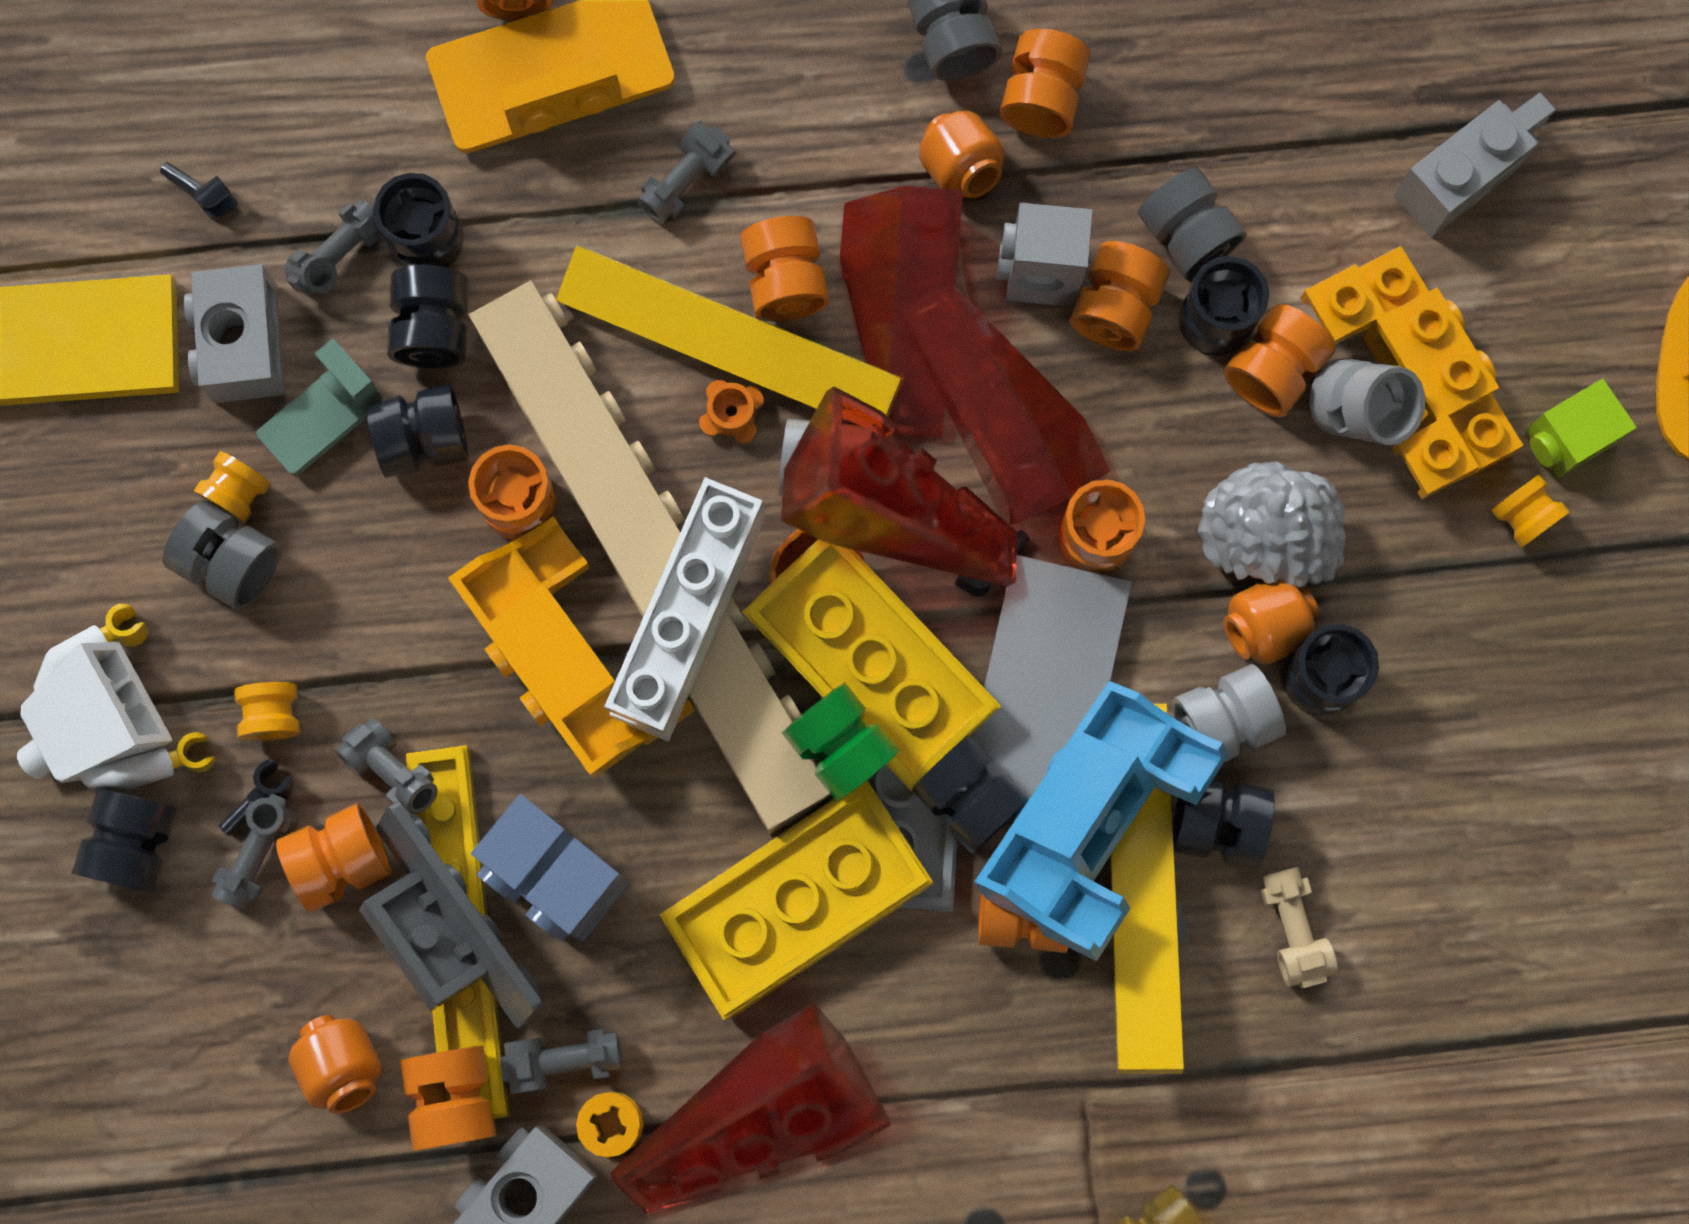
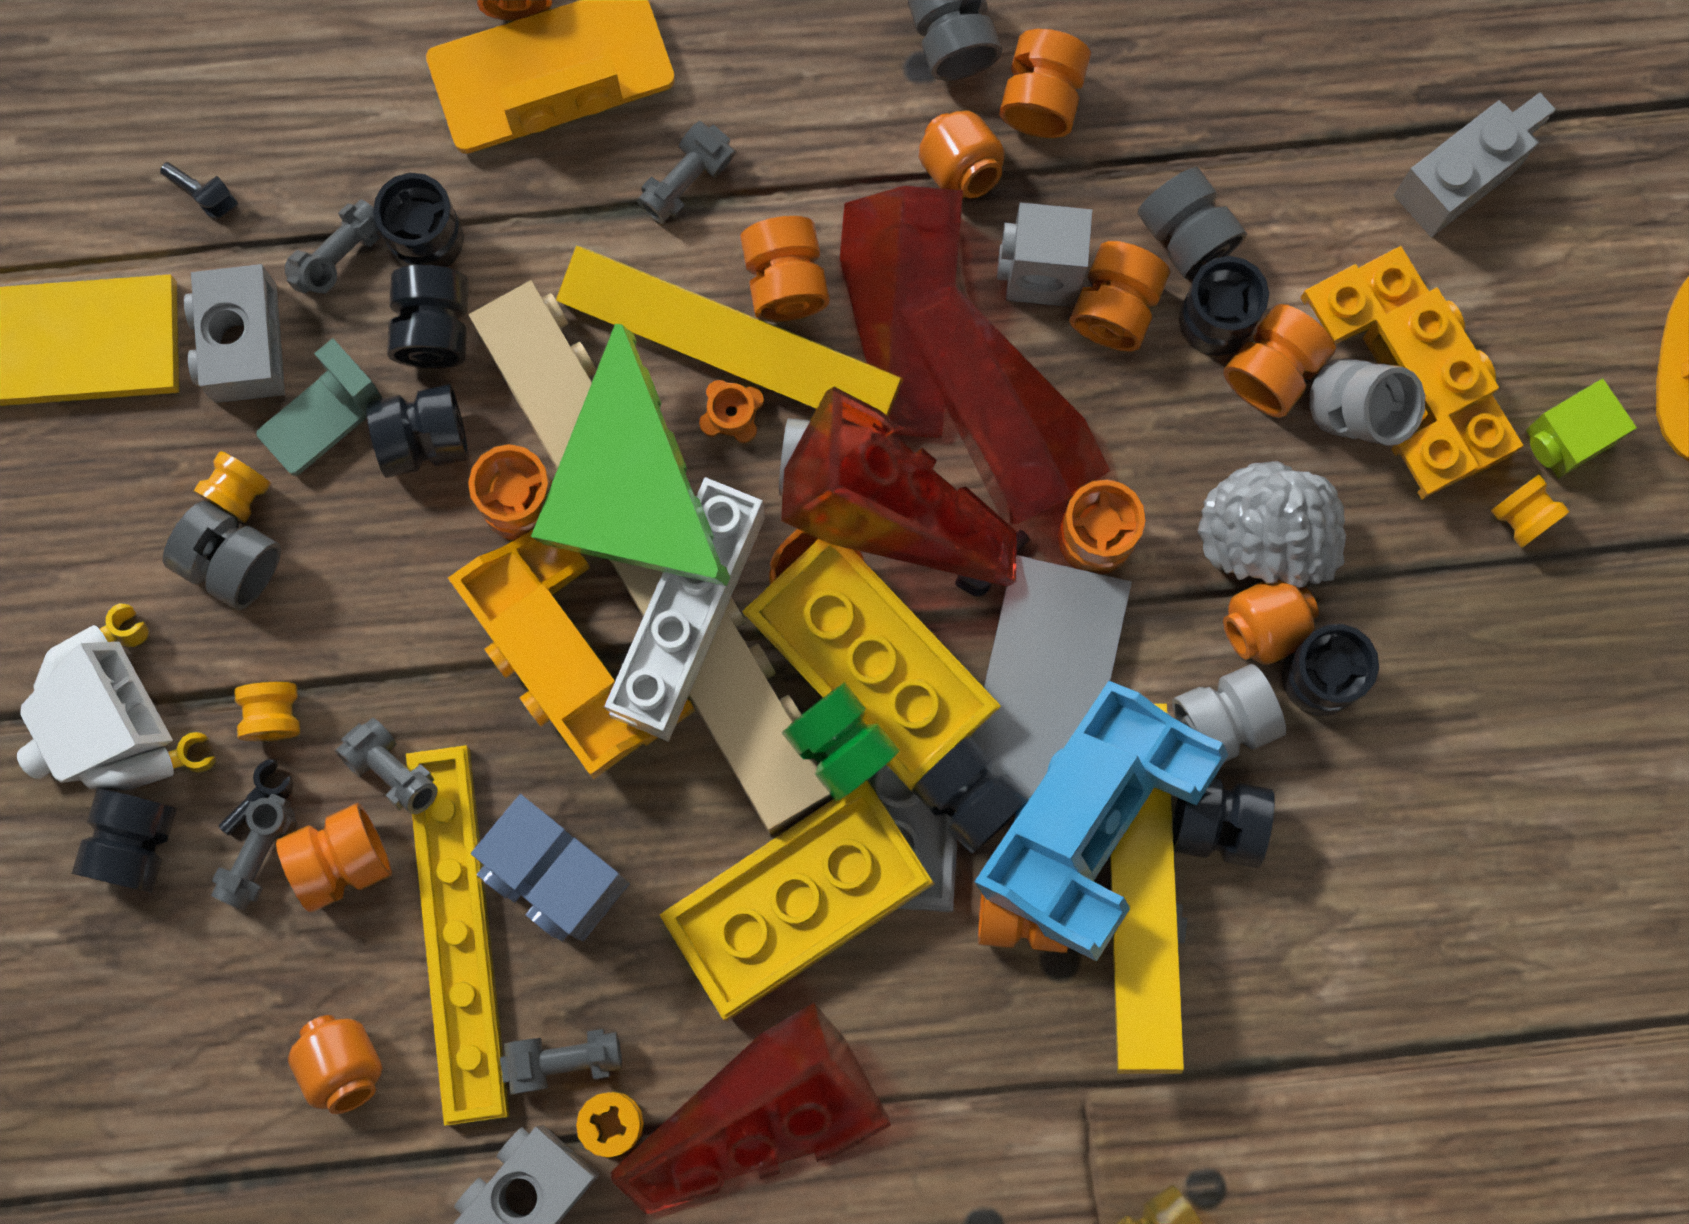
dark grey bracket [359,802,543,1028] -> none
orange wheel [400,1046,496,1151] -> none
tan bar [1260,867,1338,988] -> none
none -> bright green tile [531,324,730,586]

